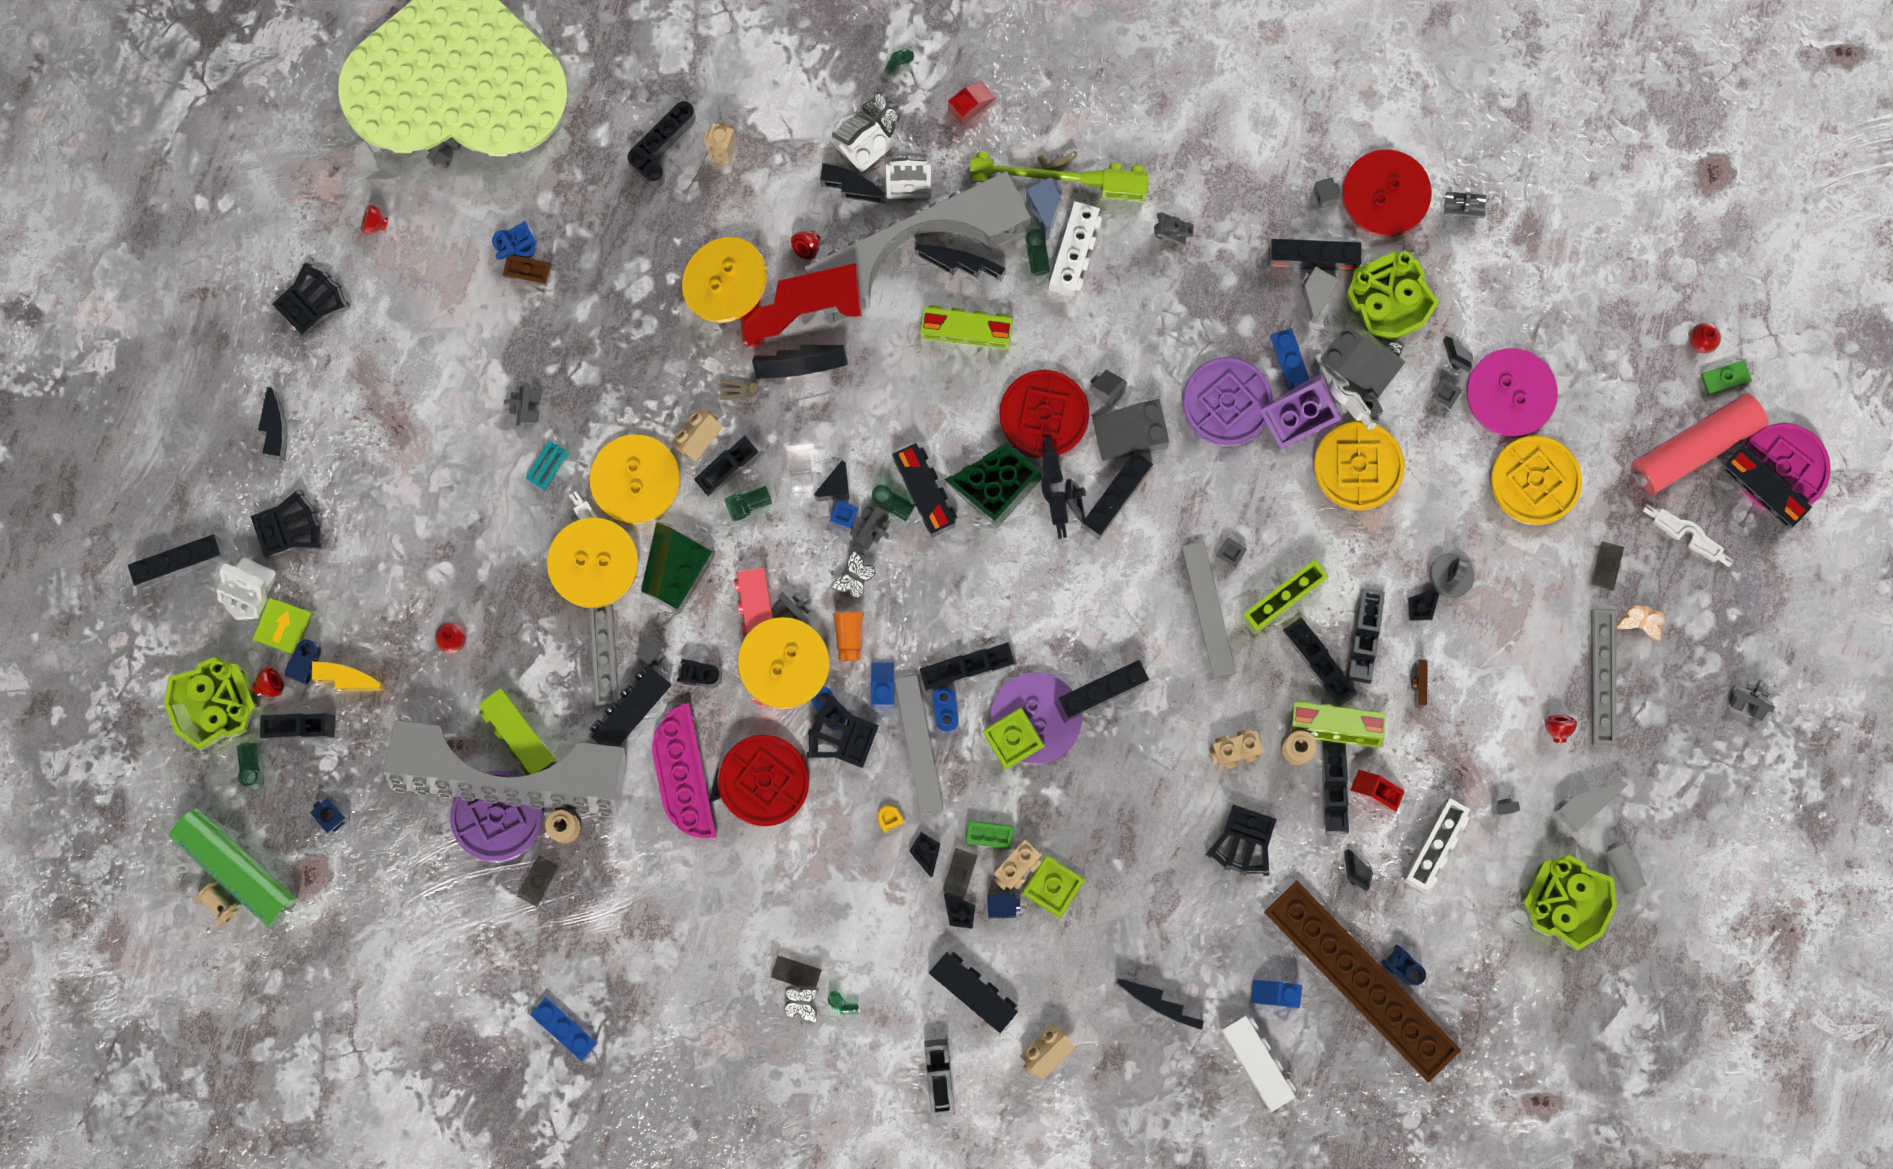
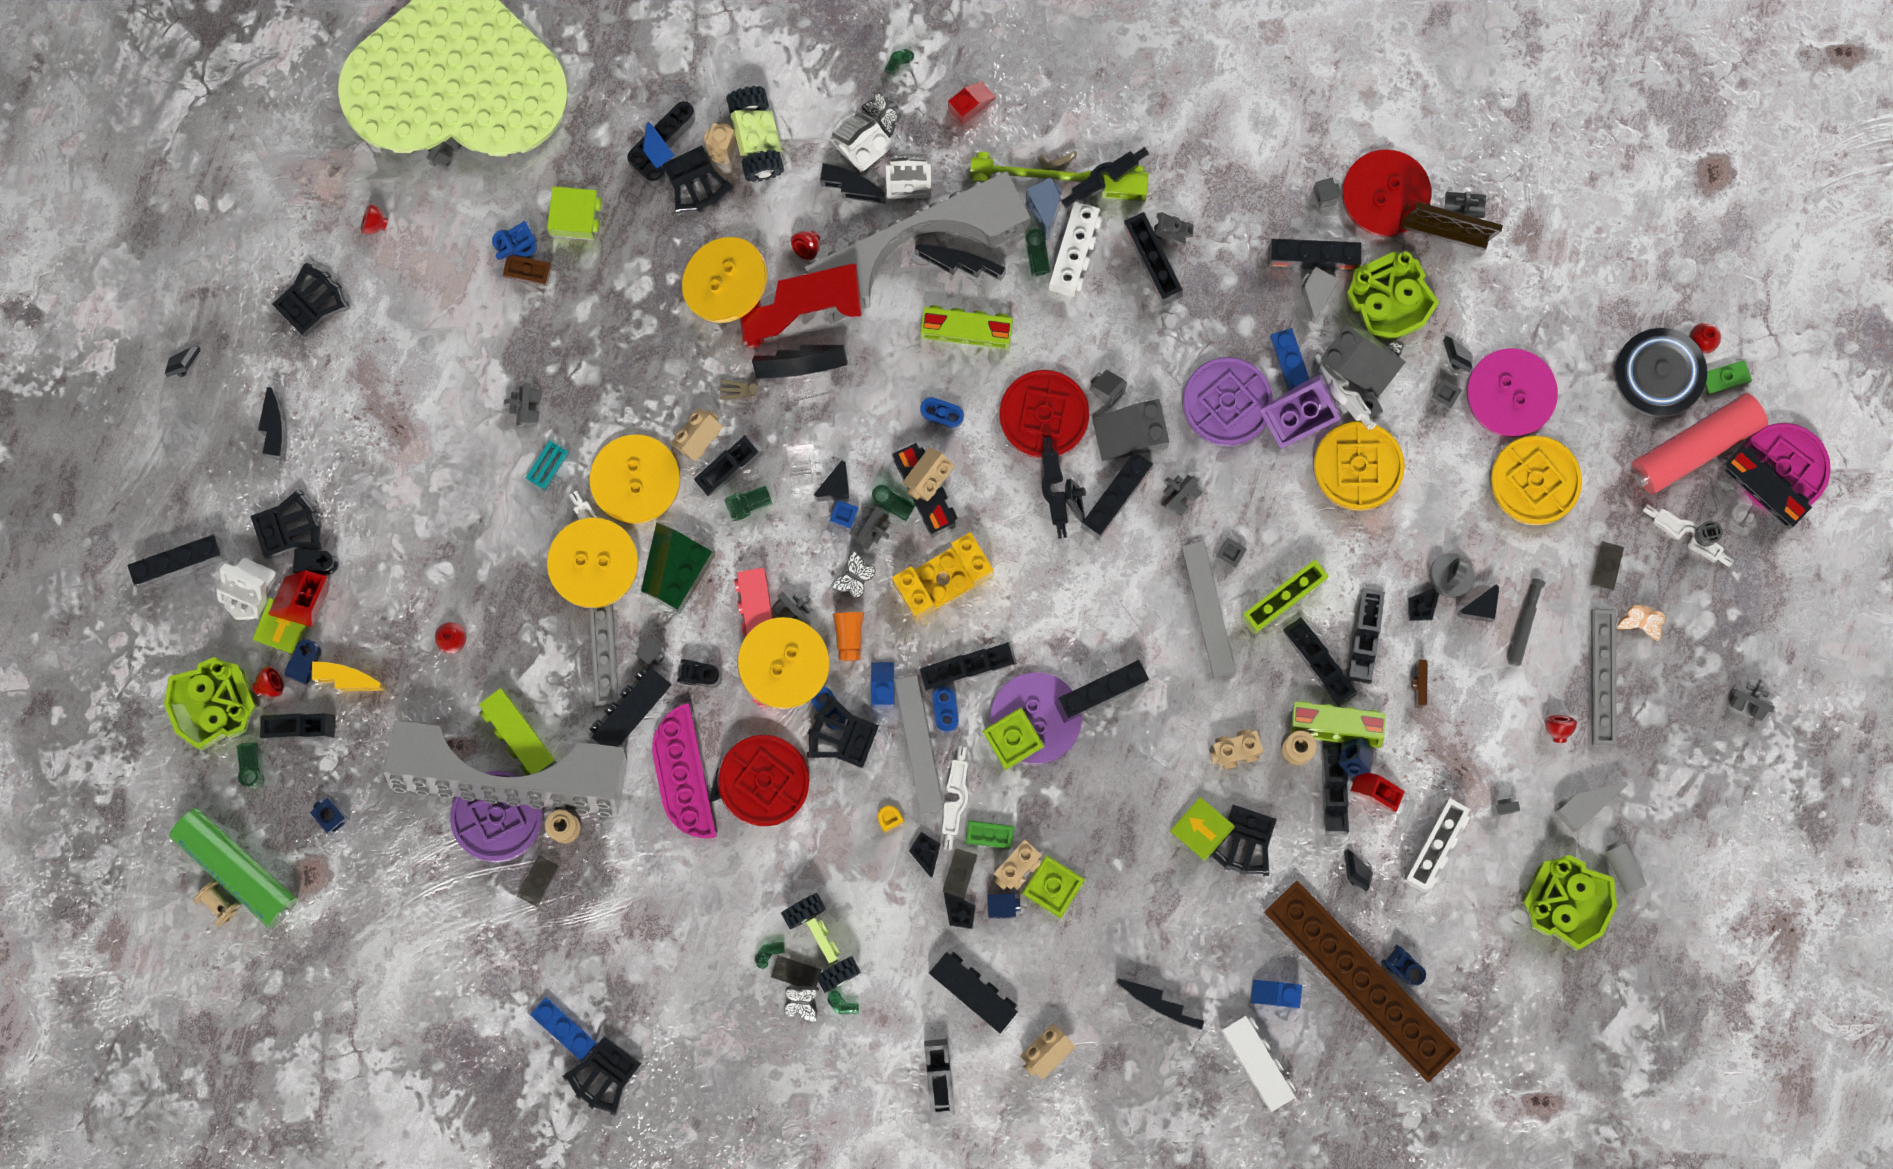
dark green wedge [944,443,1042,528] -> none
none -> black piece [164,346,201,377]
none -> red slope [268,570,329,627]
none -> black piece [292,549,339,575]
none -> lime piece [547,186,602,240]
none -> black plate [562,1036,642,1117]
none -> blue slope [642,122,675,169]
none -> black plate [662,146,734,216]
none -> plate [726,86,784,182]
none -> clear green arm [754,942,785,969]
none -> black plate [781,893,861,993]
none -> yellow plate [892,532,994,622]
none -> tan brick [902,447,955,501]
none -> blue plate [920,397,964,428]
none -> white piece [942,746,969,850]
none -> black piece [1061,147,1149,208]
none -> black brick [1124,212,1183,306]
none -> dark grey hips [1160,475,1203,515]
none -> lime tile [1170,797,1235,861]
none -> dark blue brick [1339,737,1374,777]
none -> dark brown fence [1400,202,1503,251]
none -> black slope [1457,584,1499,622]
none -> dark grey piece [1508,578,1546,667]
none -> dish [1614,328,1707,418]
none -> dark grey wheel [1694,521,1723,547]

